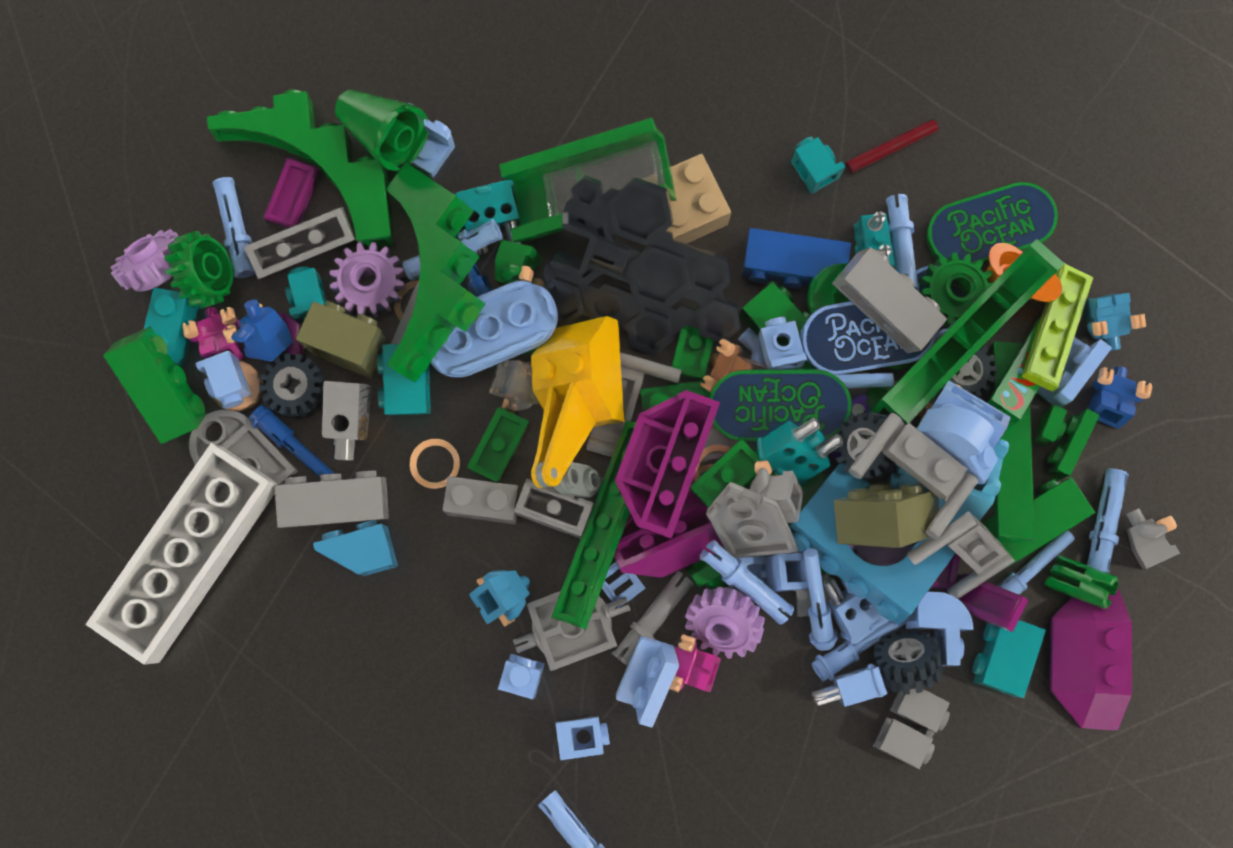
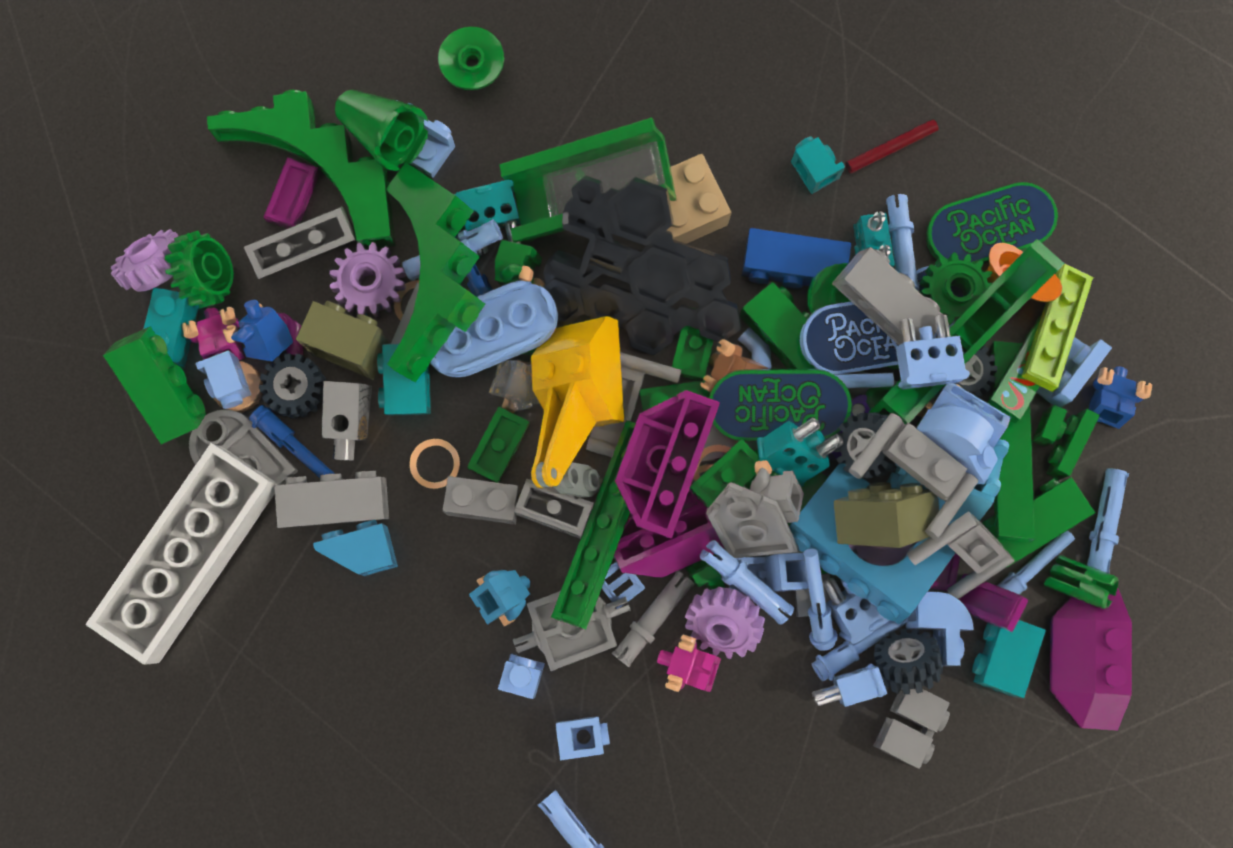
light blue pin [212,177,256,278] -> none
teal brick [285,267,327,323] -> none
light blue bracket [616,636,679,728] -> none
light blue brick [758,317,807,369] -> none
dark azure piece [1084,293,1146,351] -> none
light grey piece [1126,508,1180,570] -> none
none -> green dish [438,26,504,90]
none -> light blue piece [896,315,970,390]

